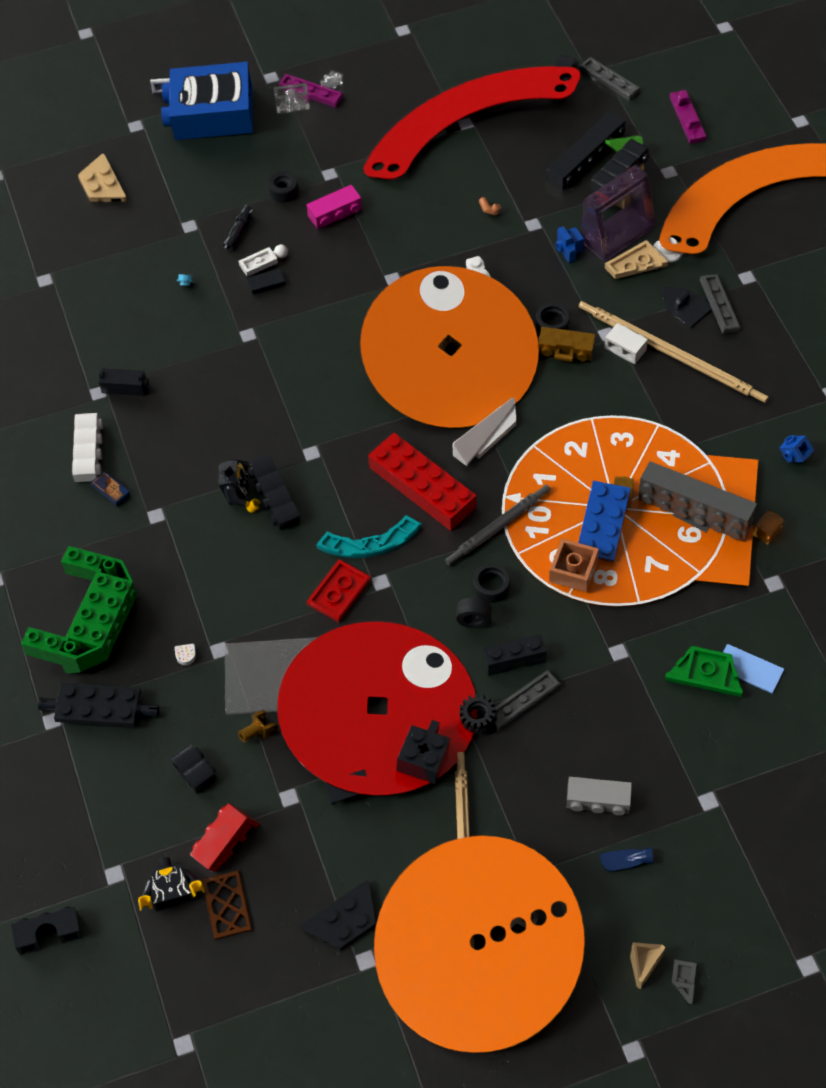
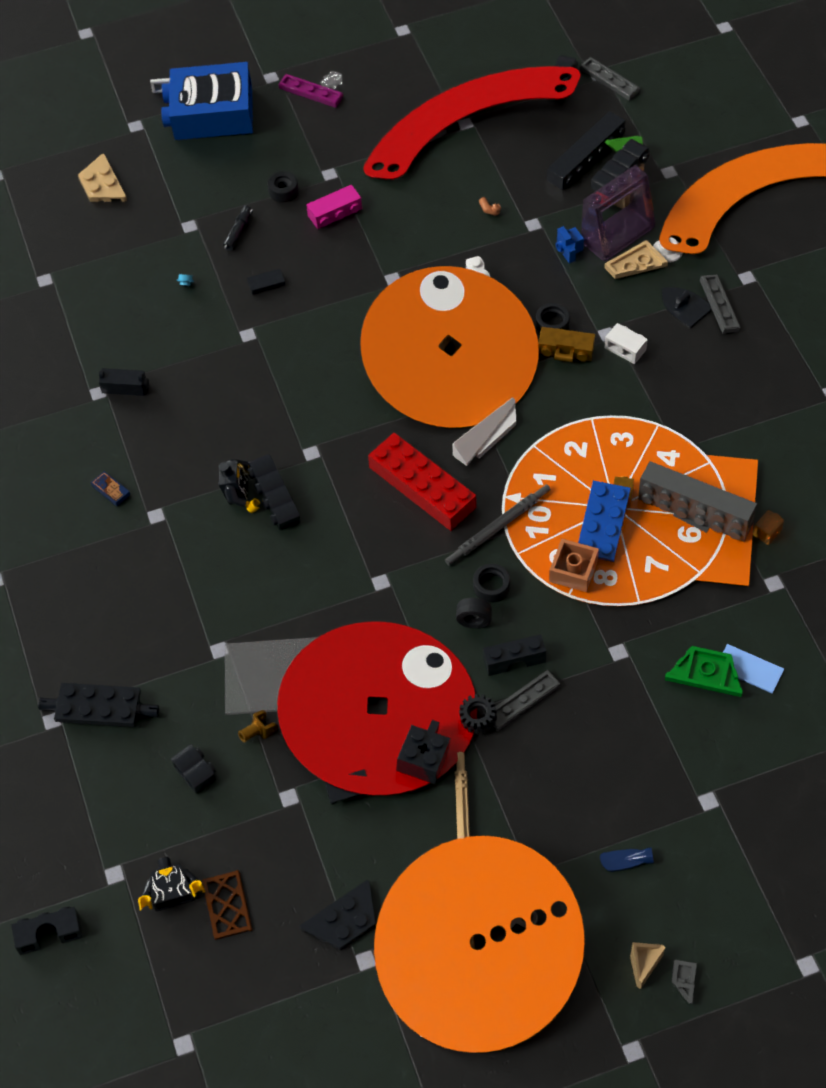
green wedge [21,546,137,674] -> none
white brick [72,413,103,482] -> none
white tile [175,644,196,665] -> none
red wedge [190,803,260,872] -> none
white plate [239,244,288,277] -> none
clear brick [274,83,310,113] -> none
red tile [306,559,371,623] -> none
teal tile [316,515,422,558] -> none
light grey brick [566,777,632,815] -> none
tan axle [578,301,769,403] -> none
magenta hinge [670,90,706,144] -> none
blue brick [779,435,814,463] -> none

